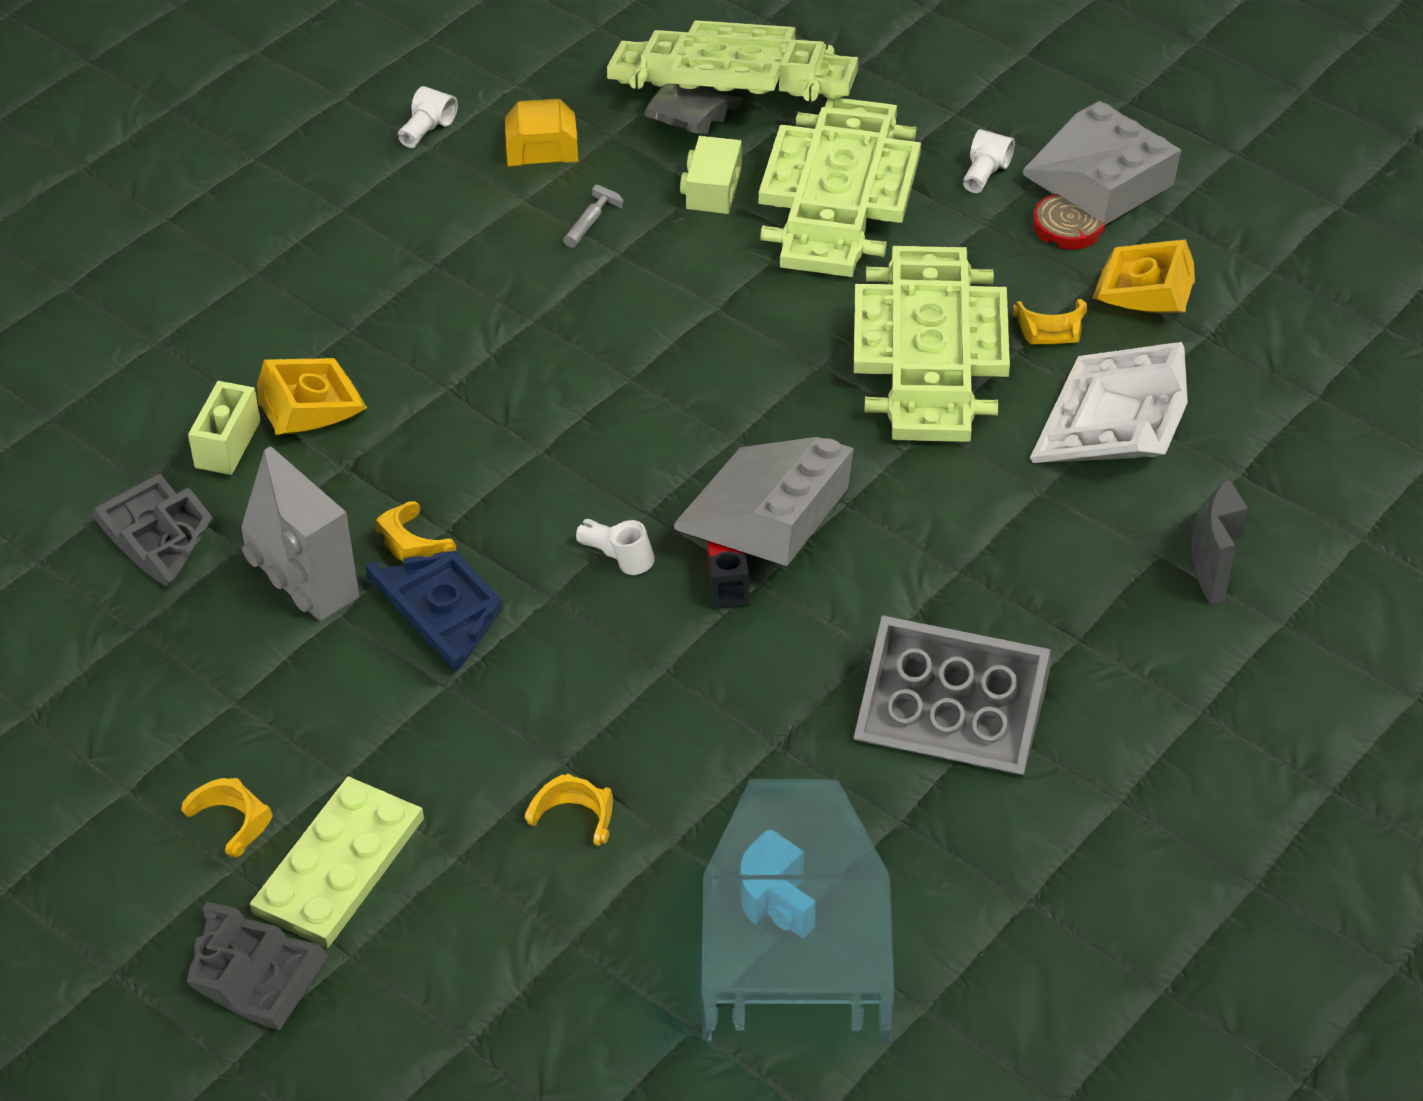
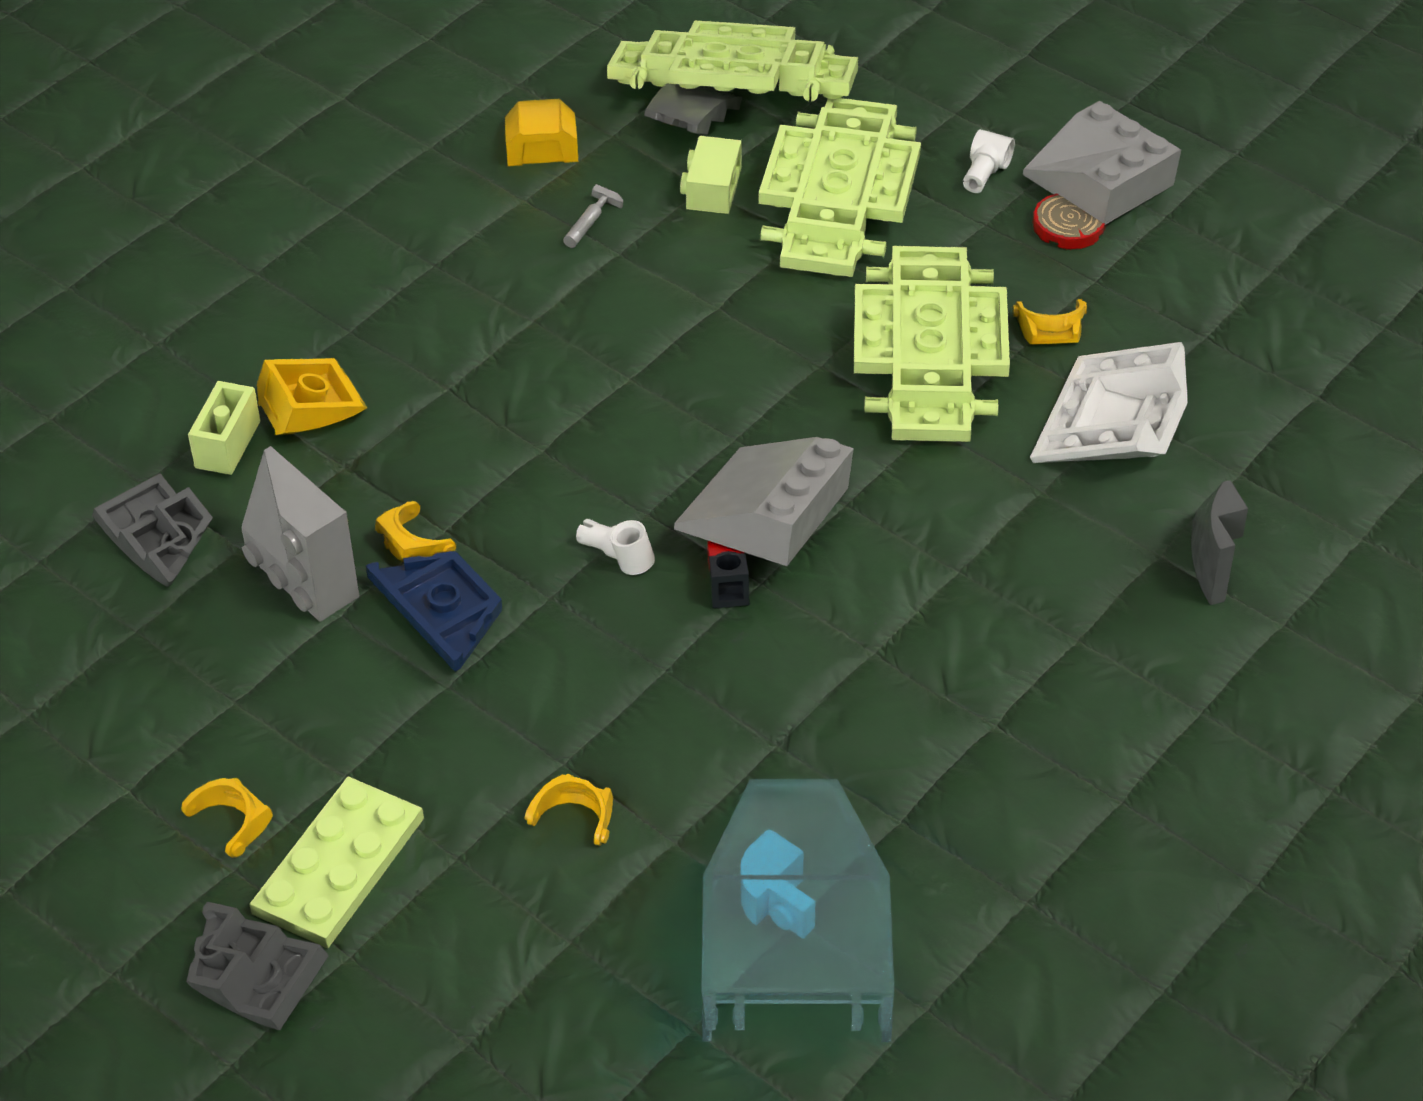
white pin [398,86,458,148] -> none
light grey slope [854,616,1052,776] -> none
yellow slope [1092,239,1195,313] -> none

